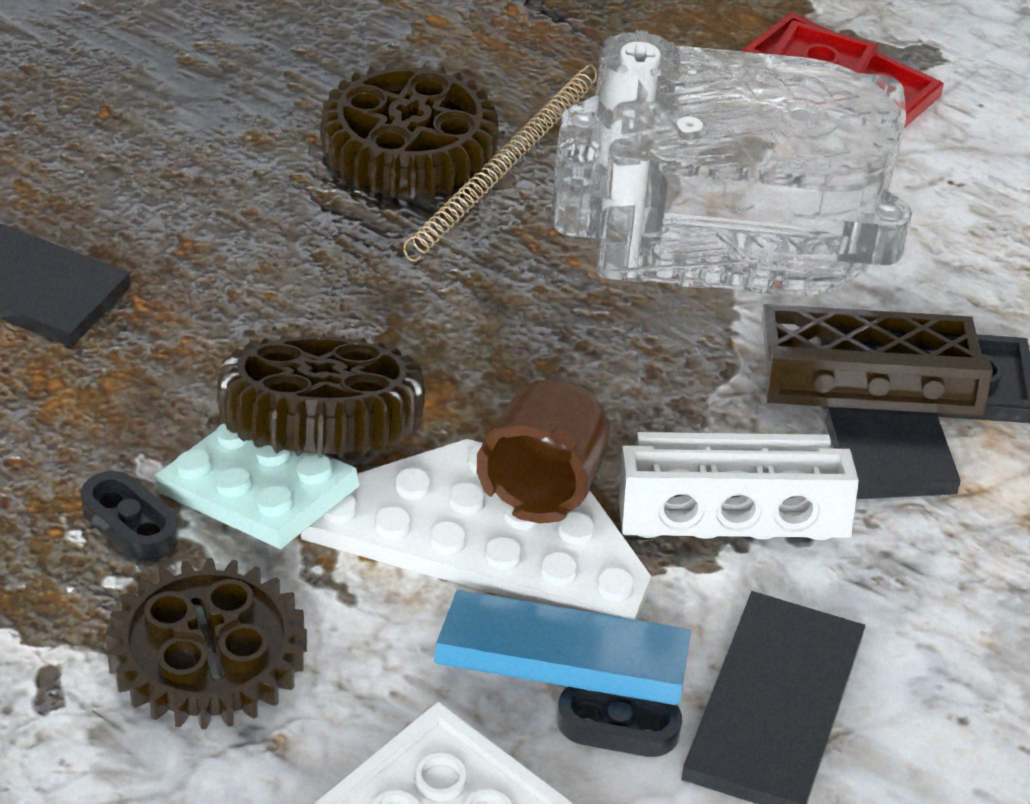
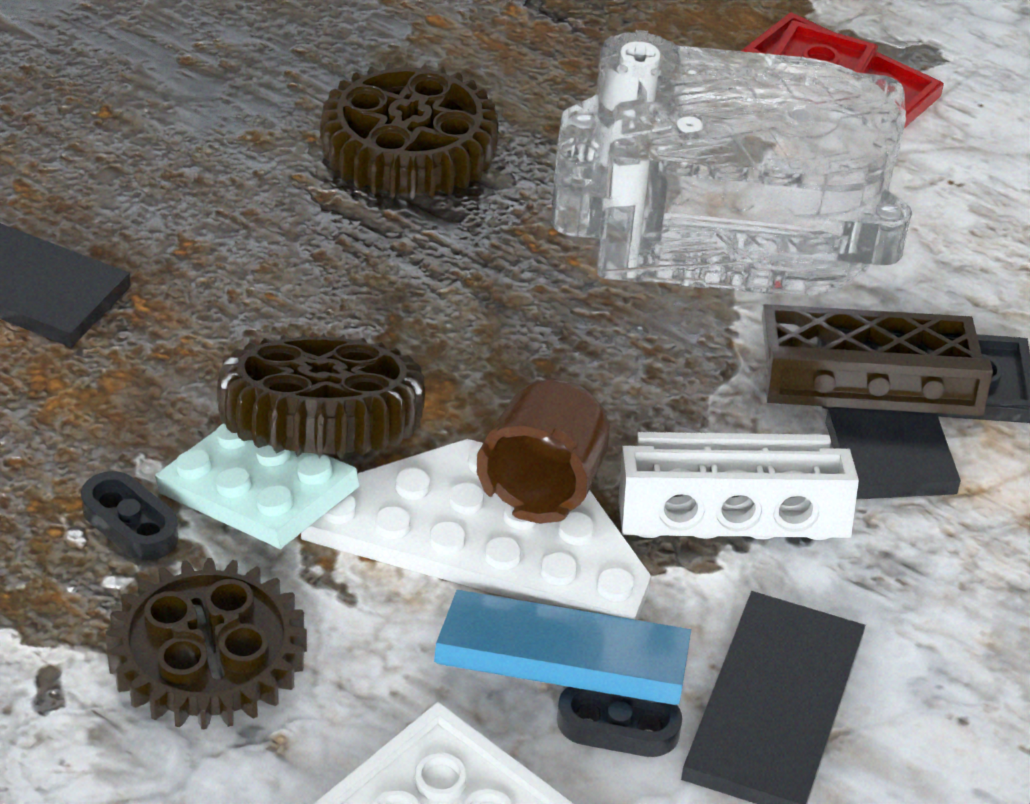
tan piece [404,64,597,262] -> none

